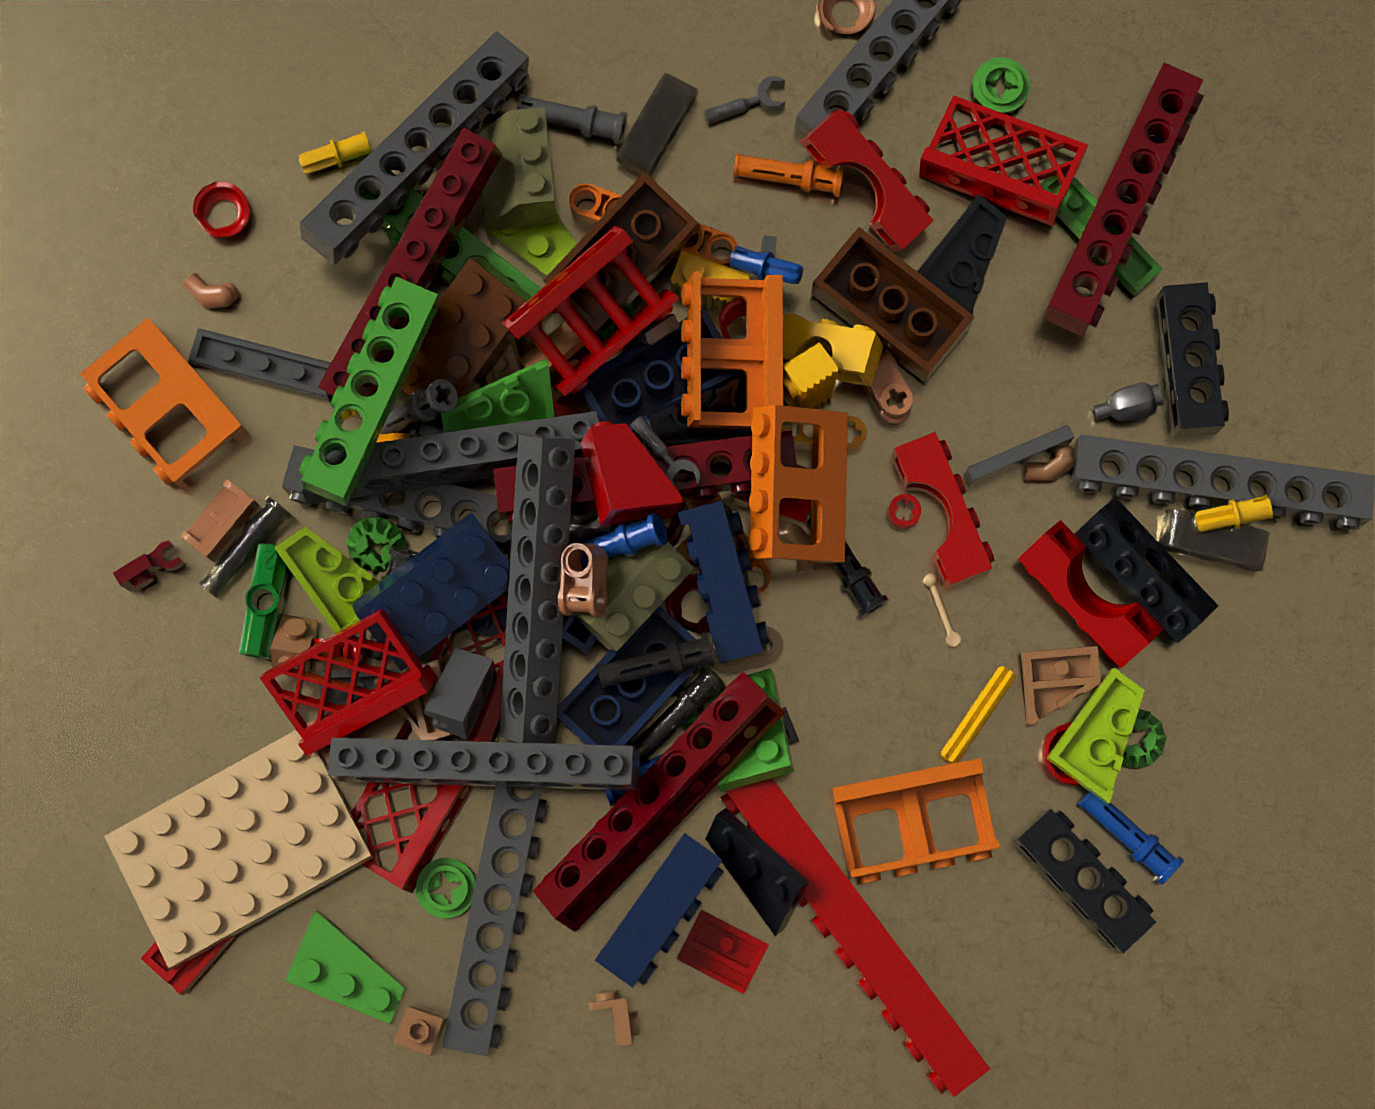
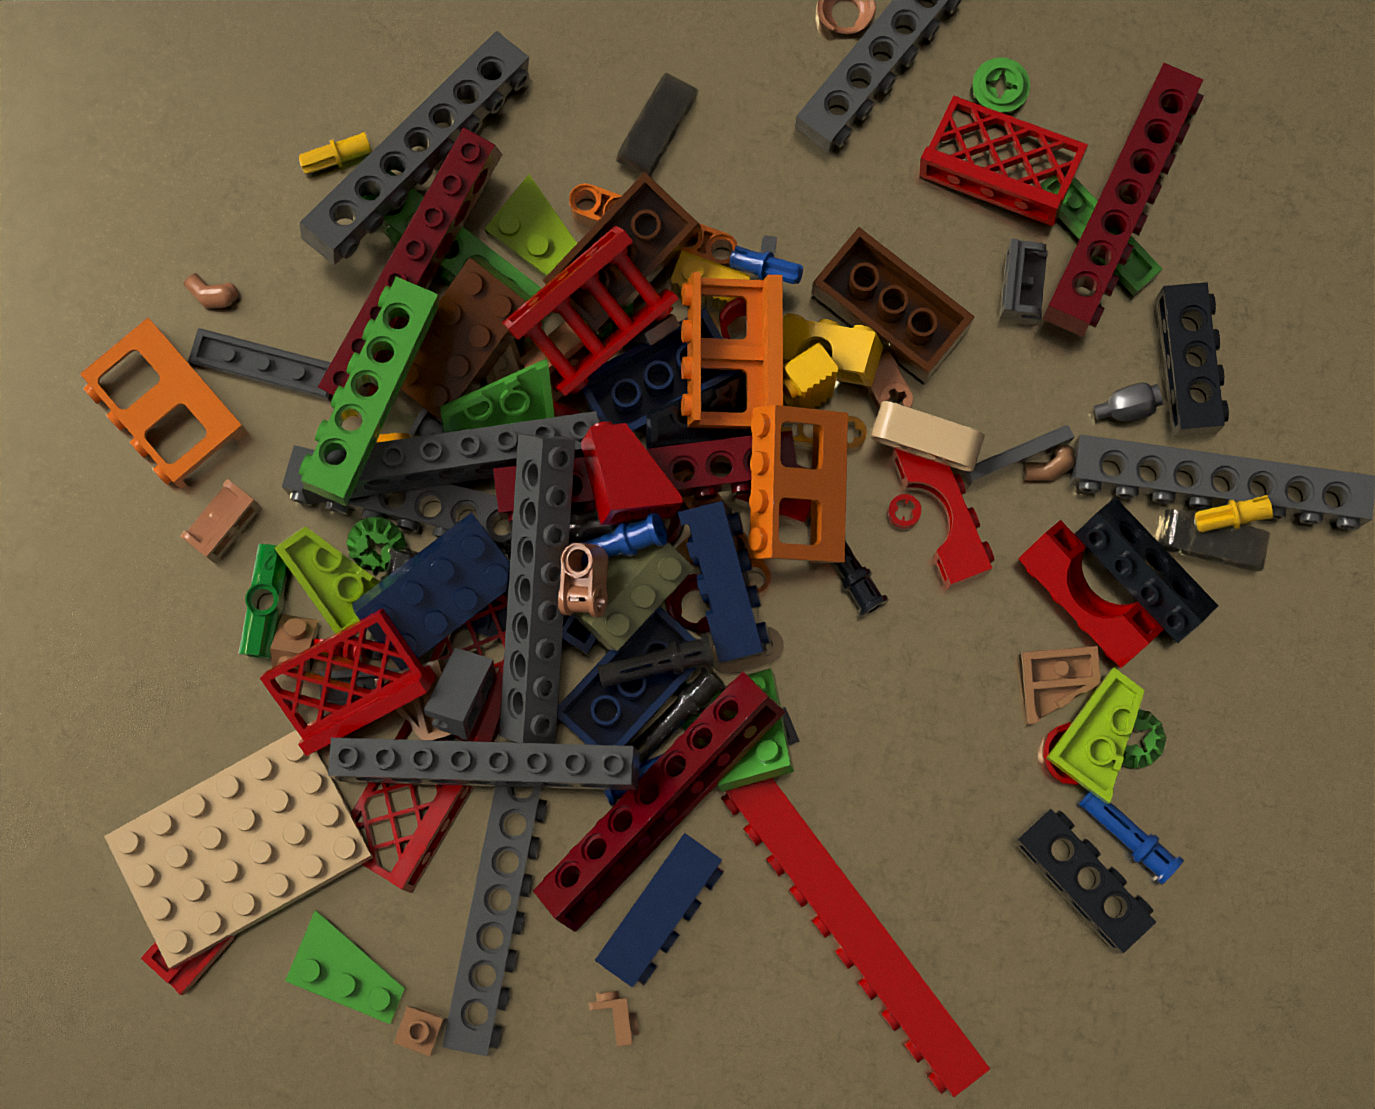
dark red plate [113,541,184,591] -> none
red piece [192,181,251,238] -> none
clear smoke pin [199,495,294,598] -> none
dark grey pin [380,379,458,434] -> none
bright green gear [416,858,476,919] -> none
olive slope [477,107,558,231] -> none
dark grey pin [516,94,627,145] -> none
dark grey piece [630,416,700,487] -> none
red plate [676,909,769,994] -> none
dark grey piece [704,76,785,124] -> none
black wing [705,808,809,936] -> none
orange pin [733,153,845,197] -> none
medium nougat arm [779,523,816,573] -> none
red arch [799,109,934,252] -> none
orange window [831,758,1001,884] -> none
black wing [917,194,1007,315] -> none
tan hinge [924,573,961,647] -> none
yellow axle [941,666,1016,764] -> none
none -> tan beam [870,401,985,472]
none -> dark grey hinge [1000,238,1048,323]

